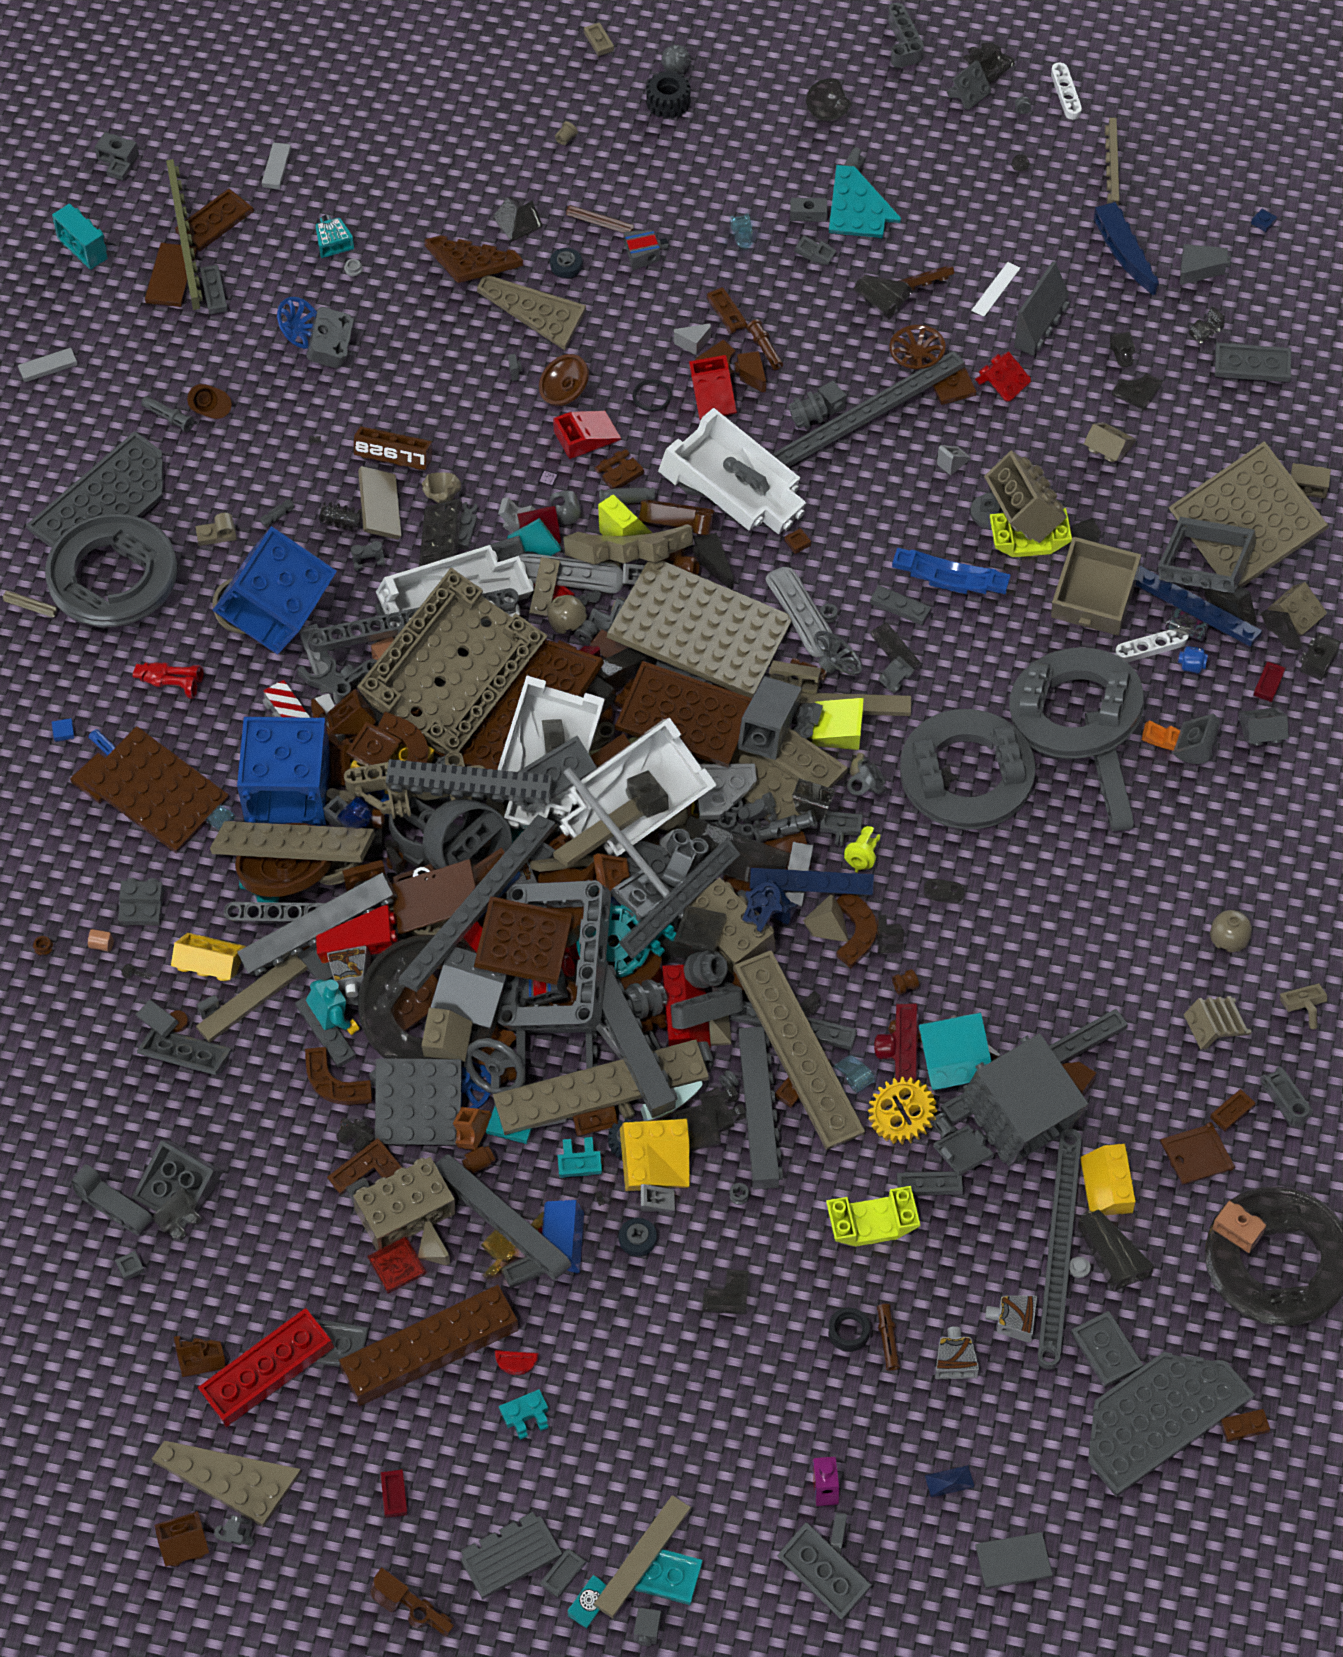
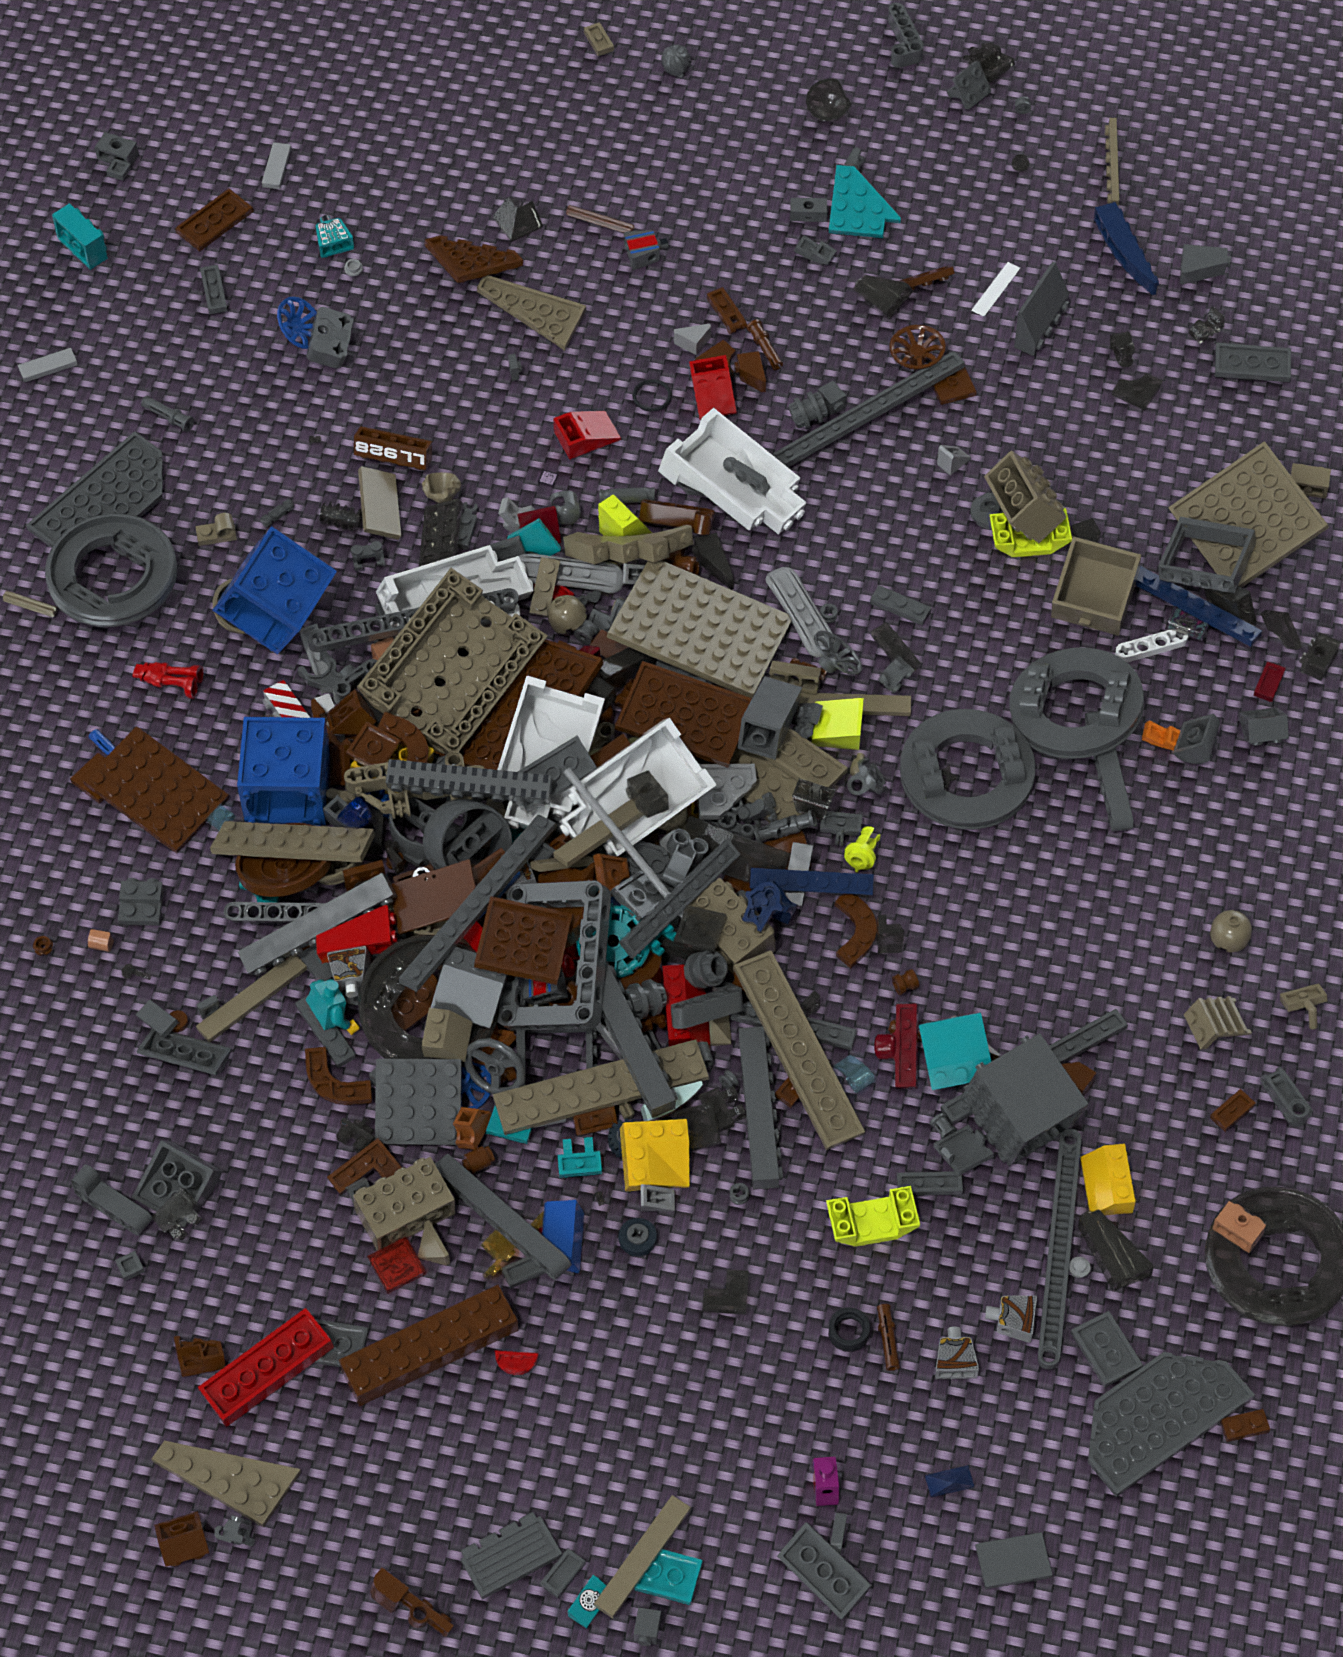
blue tile [52,718,74,742] -> none
reddish brown tile [145,243,197,307] -> none
olive plate [166,159,203,310] -> none
yellow slope [171,932,246,981] -> none
reddish brown piece [187,384,232,419] -> none
reddish brown tile [372,808,386,828] -> none
dark red tile [380,1469,408,1518] -> none
teal plate [499,1389,549,1440] -> none
reddish brown dish [539,354,589,406] -> none
clear smoke slope [541,719,565,755] -> none
black wheel [550,248,583,278] -> none
dark tan bush [555,121,578,146] -> none
reddish brown plate [595,449,644,489] -> none
black tyre [646,71,691,119] -> none
clear light blue piece [730,213,753,248] -> none
reddish brown plate [785,528,811,554] -> none
dark tan slope [803,895,849,942] -> none
yellow gear [868,1077,937,1145] -> none
blue piece [892,548,1011,594] -> none
clear smoke plate [923,879,965,904] -> none
red bracket [975,351,1031,402] -> none
white beam [1051,62,1082,120] -> none
dark tan slope [1084,422,1136,462] -> none
reddish brown container [1160,1122,1236,1185] -> none
blue head [1178,646,1208,673] -> none
dark blue plate [1251,208,1277,232] -> none
dark tan bracket [1267,582,1327,635] -> none

